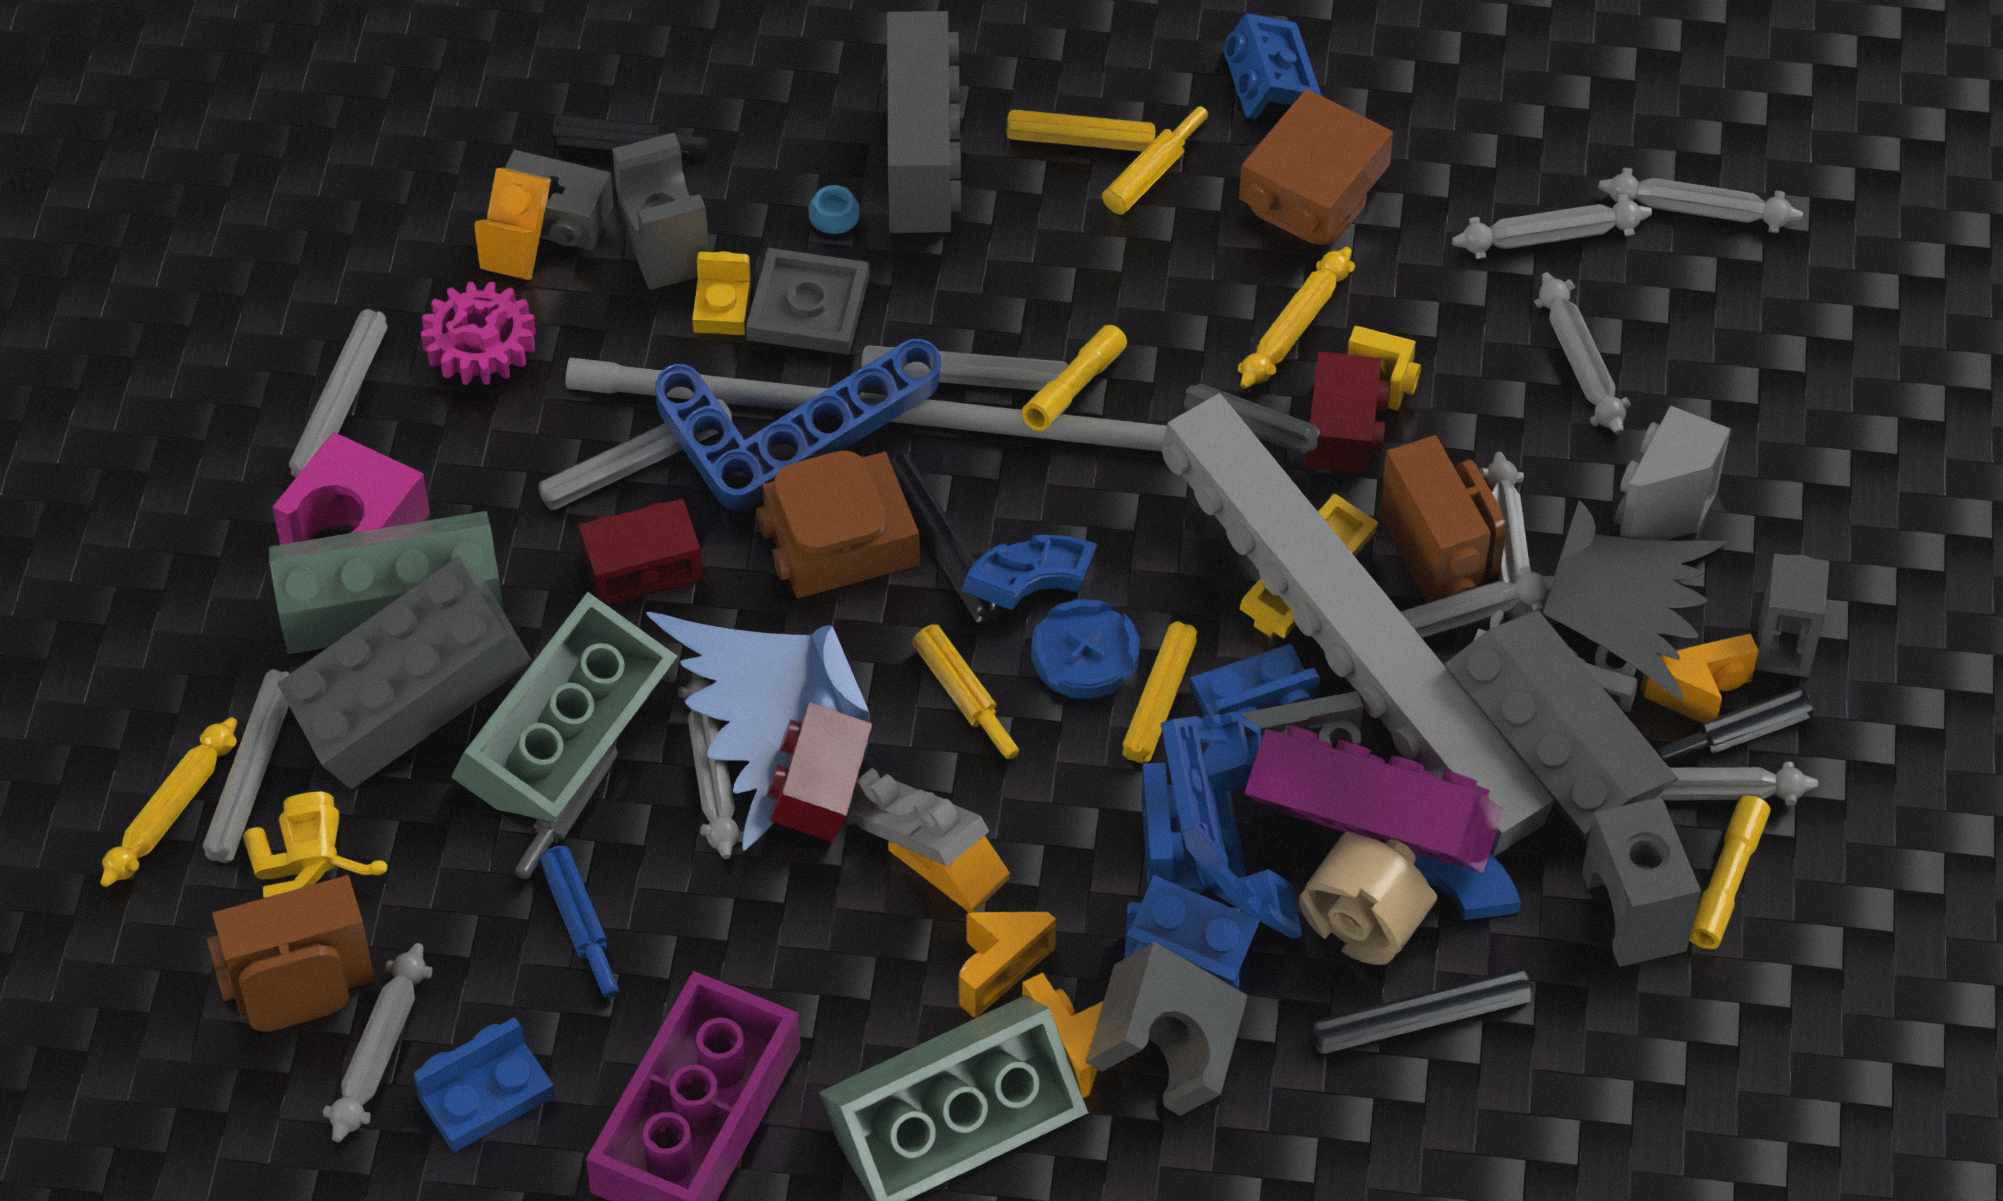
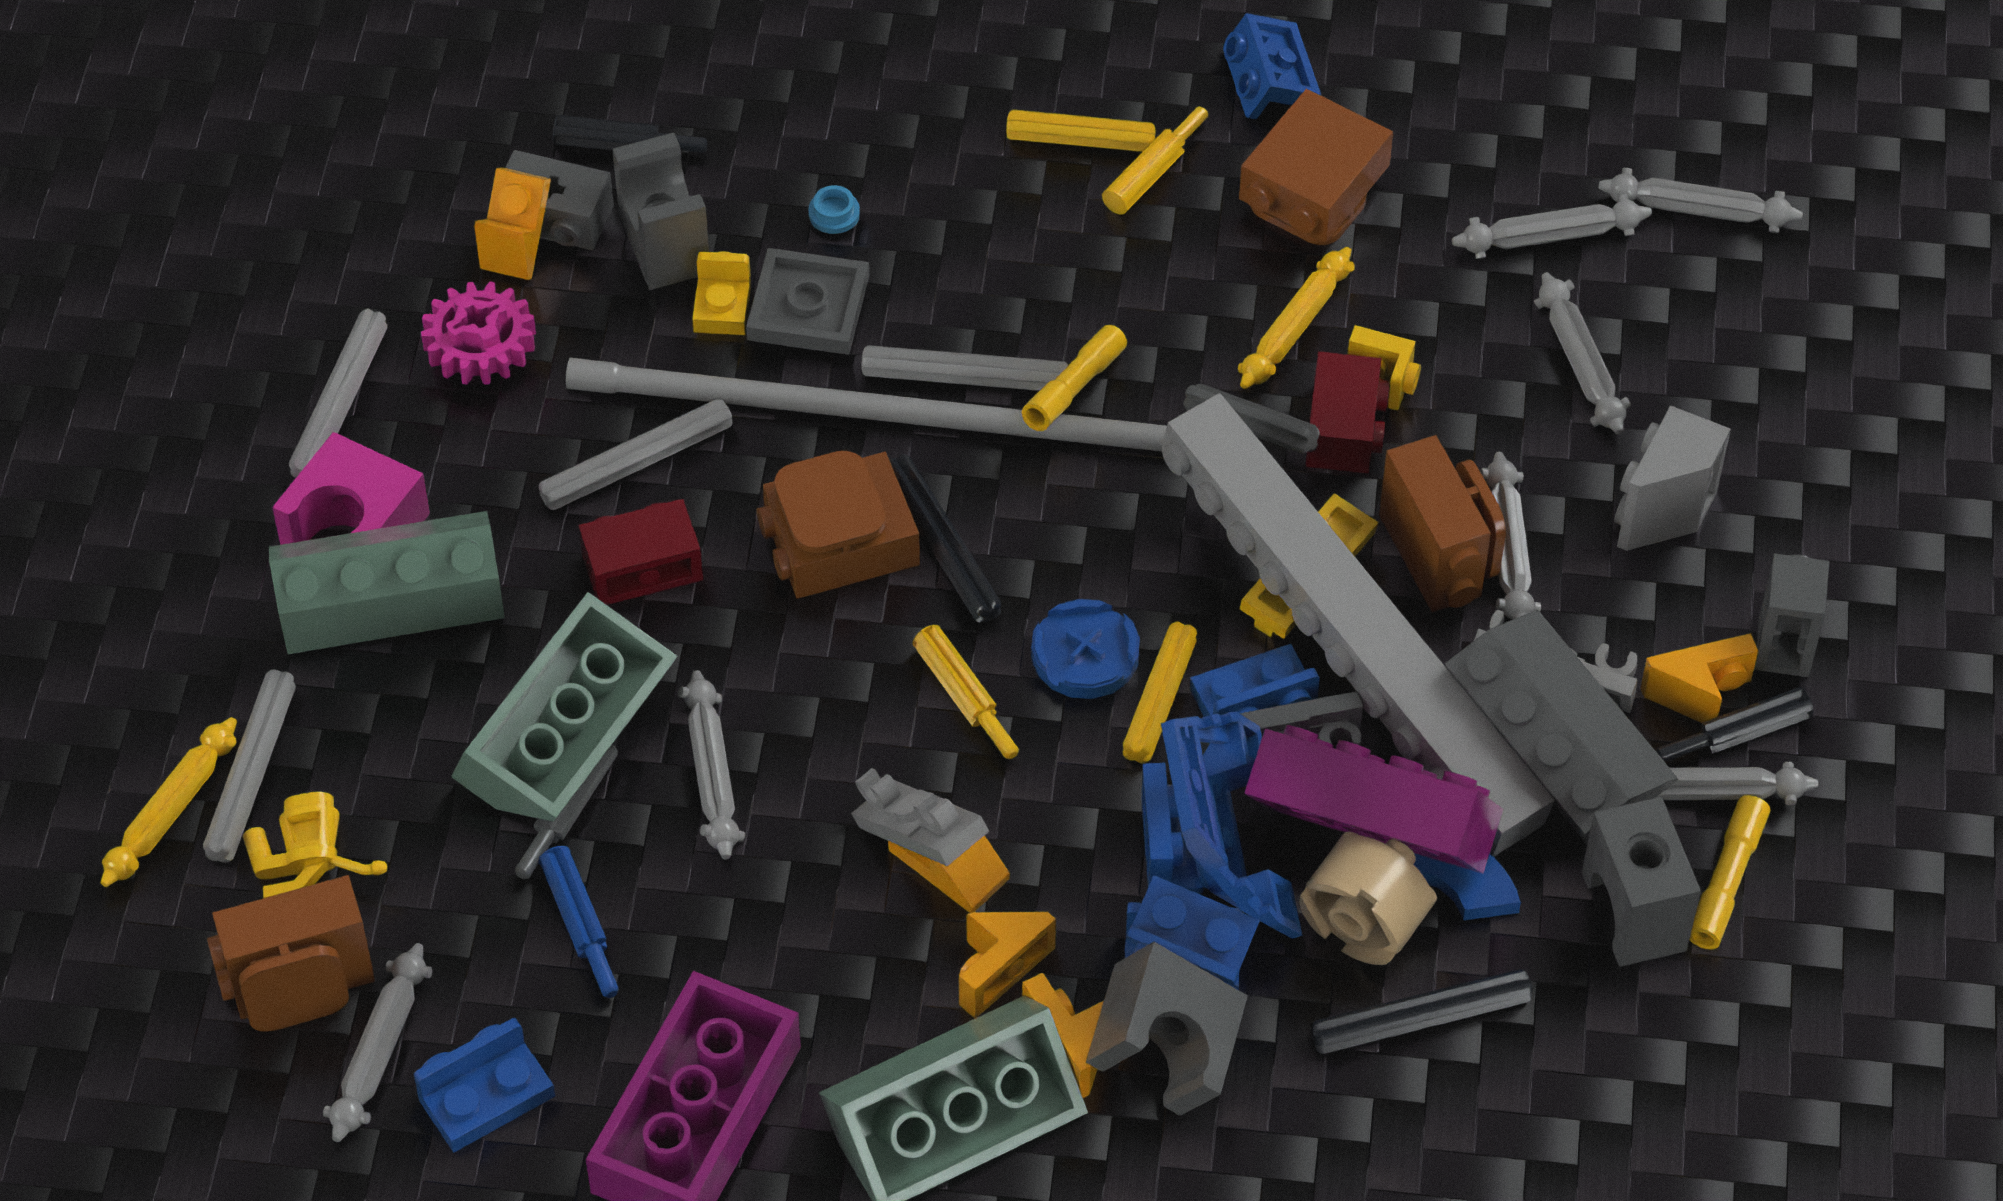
dark grey brick [277,556,533,790] -> none
medium blue piece [646,612,870,850] -> none
blue beam [655,339,941,511] -> none
brick [766,702,872,842] -> none
dark grey brick [887,11,961,233] -> none
blue tile [961,535,1097,610] -> none
light grey wheel [1400,566,1554,639] -> none
dark grey piece [1542,501,1726,701] -> none

